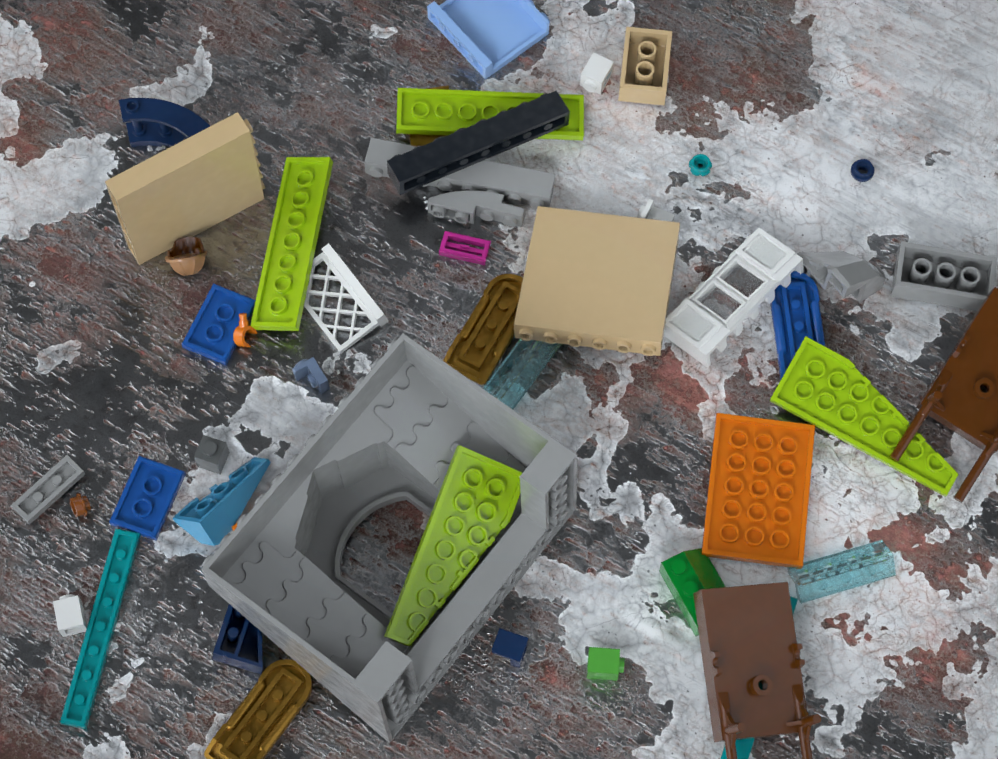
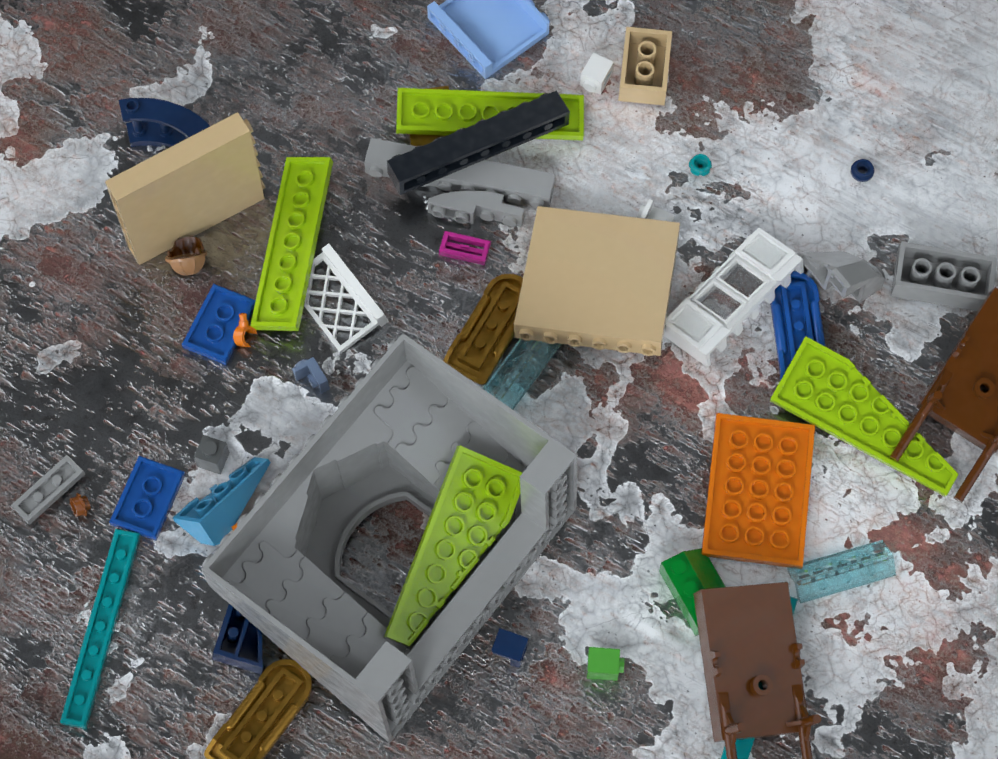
white brick [53,594,87,637] -> none

